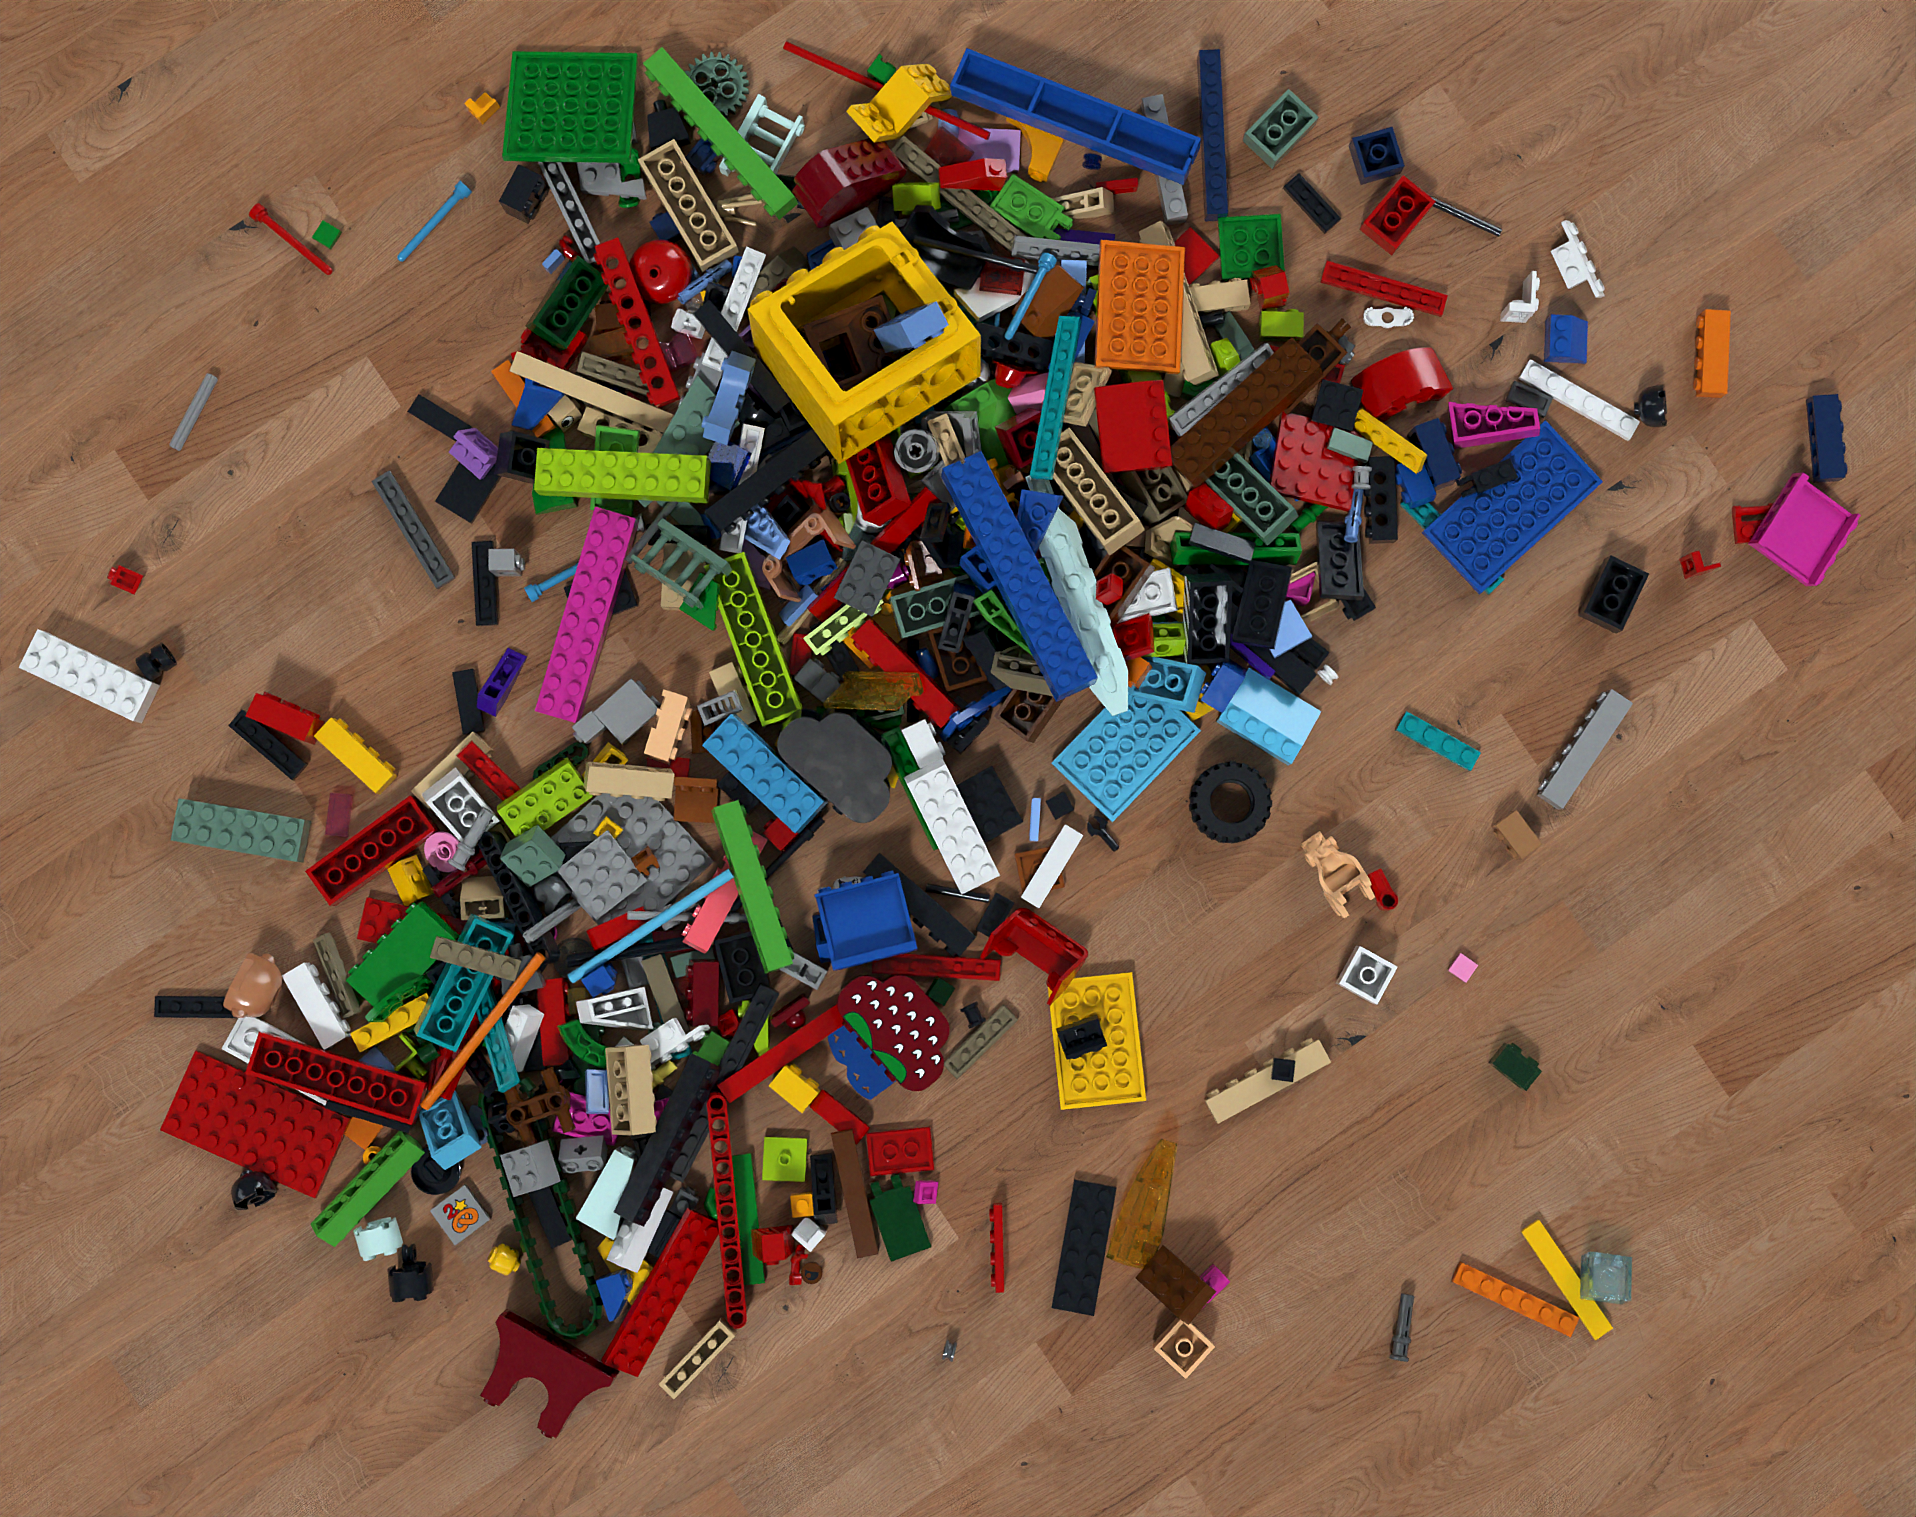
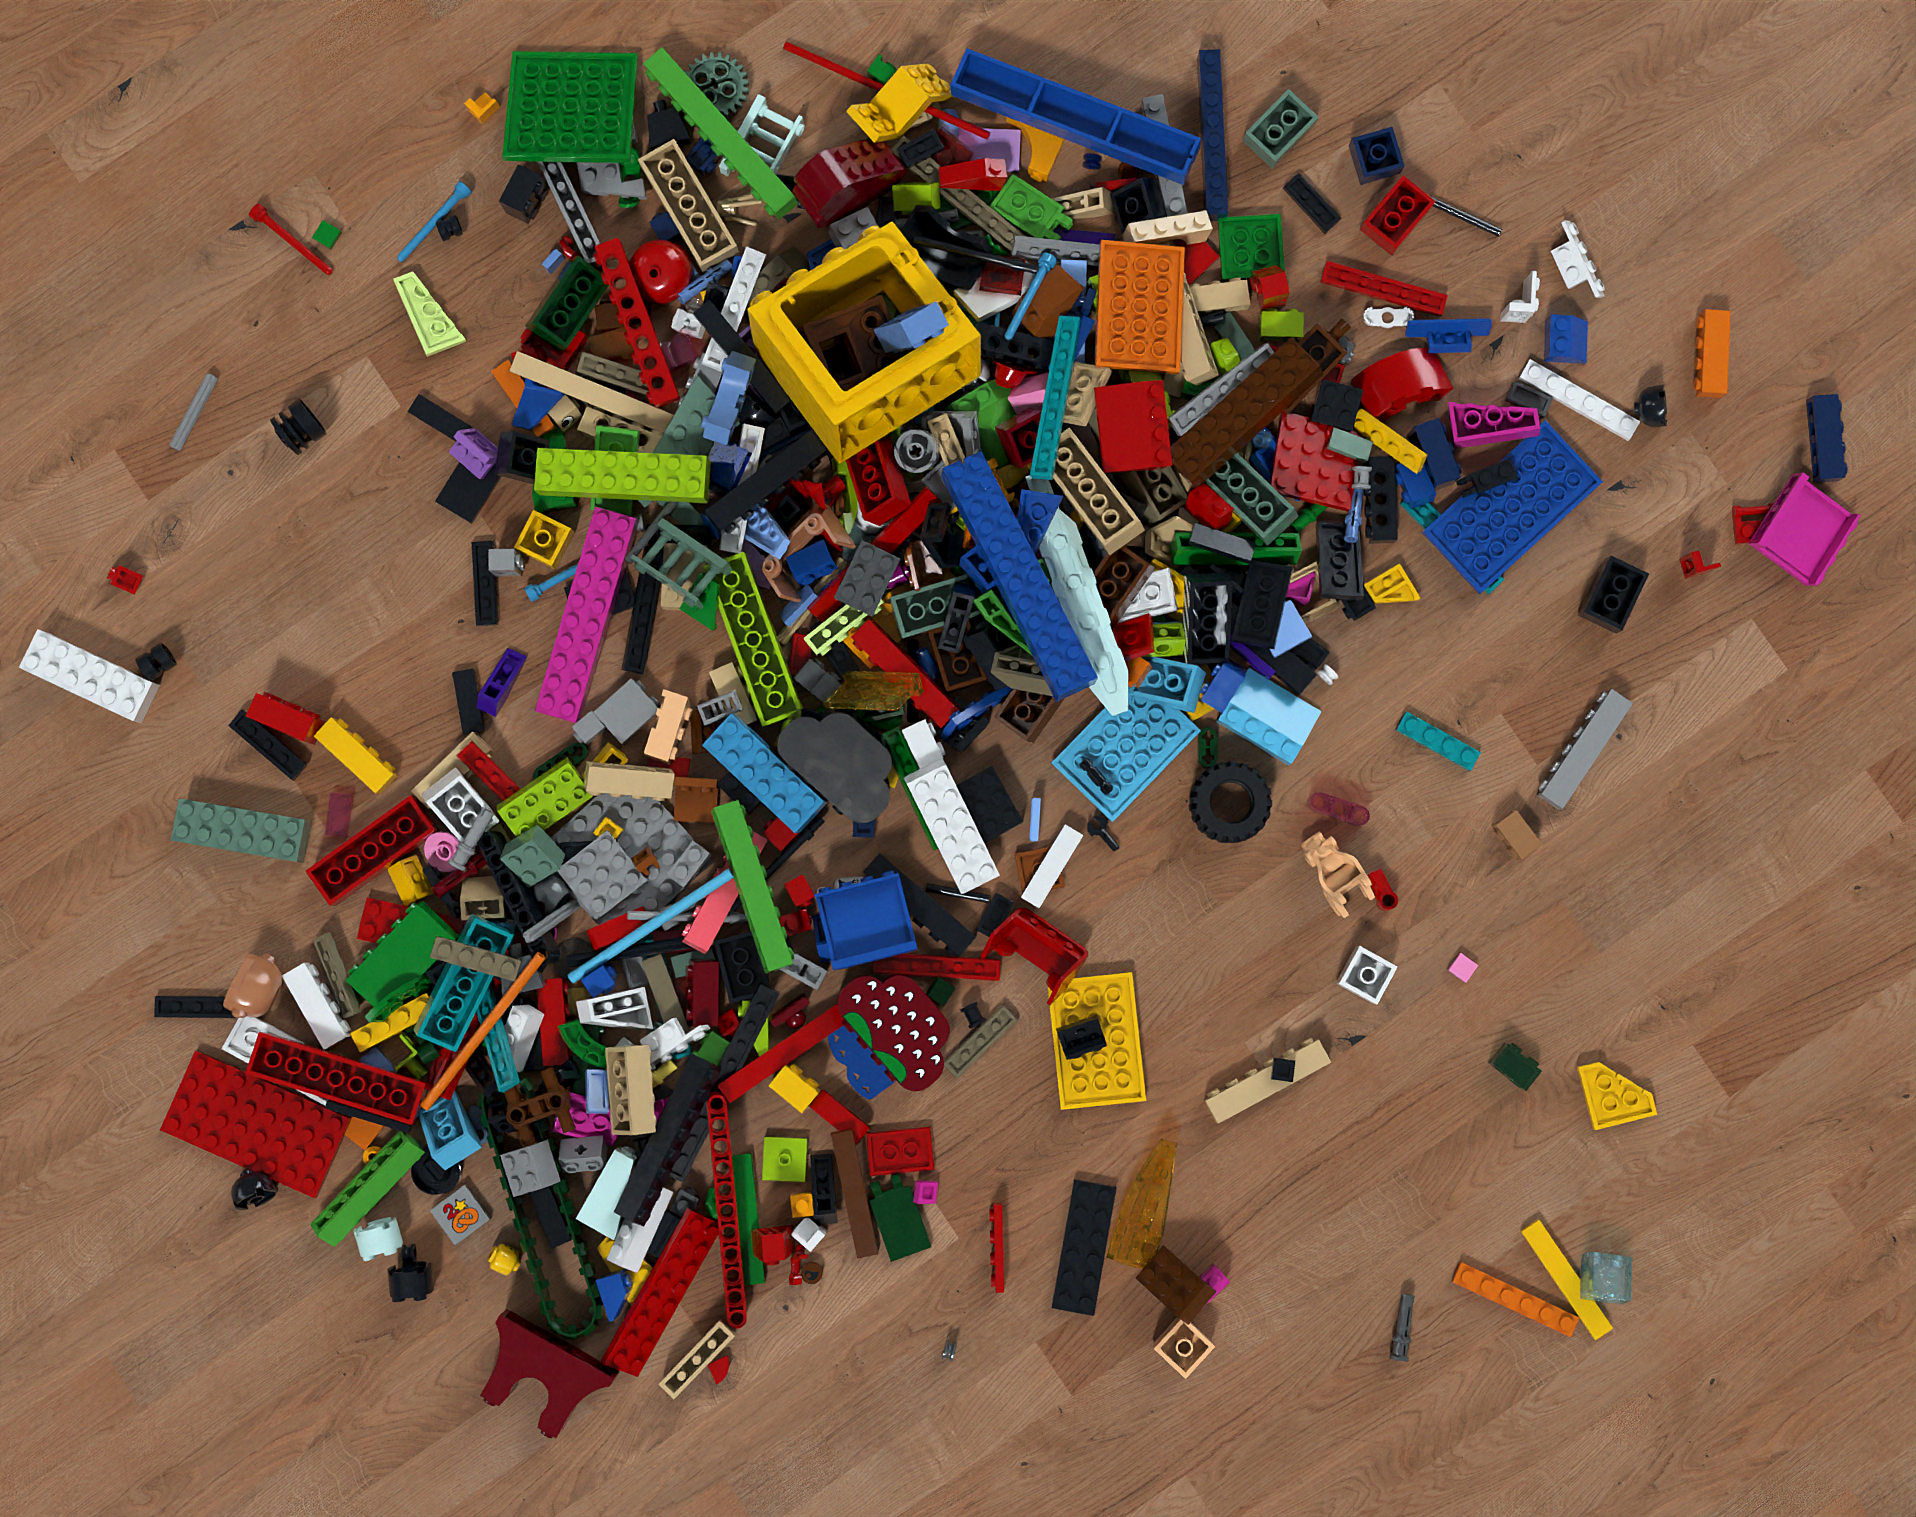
dark grey plate [371,470,456,589] -> none
black bush [829,492,850,513] -> none
dark orange tile [1003,466,1028,492] -> none
black tile [1045,792,1074,820] -> none
red slope [1096,573,1123,605] -> none
none -> black wheel [270,398,327,455]
none -> yellowish green wing [393,272,466,357]
none -> black wheel [436,215,463,242]
none -> yellow brick [514,510,575,570]
none -> black tile [621,546,664,674]
none -> light grey brick [667,841,712,888]
none -> red tile [708,1355,730,1385]
none -> red bracket [778,909,812,937]
none -> red brick [784,874,815,909]
none -> dark blue plate [853,820,875,838]
none -> black plate [897,129,944,169]
none -> green piece [985,234,1009,256]
none -> black axle [1080,758,1113,795]
none -> black brick [1110,177,1167,234]
none -> reddish brown tile [1118,162,1139,179]
none -> tan arch [1122,211,1213,245]
none -> dark green beam [1197,727,1218,768]
none -> clear pink beam [1308,792,1370,826]
none -> yellow wing [1363,564,1420,604]
none -> blue bracket [1405,318,1492,353]
none -> yellow plate [1577,1062,1657,1130]

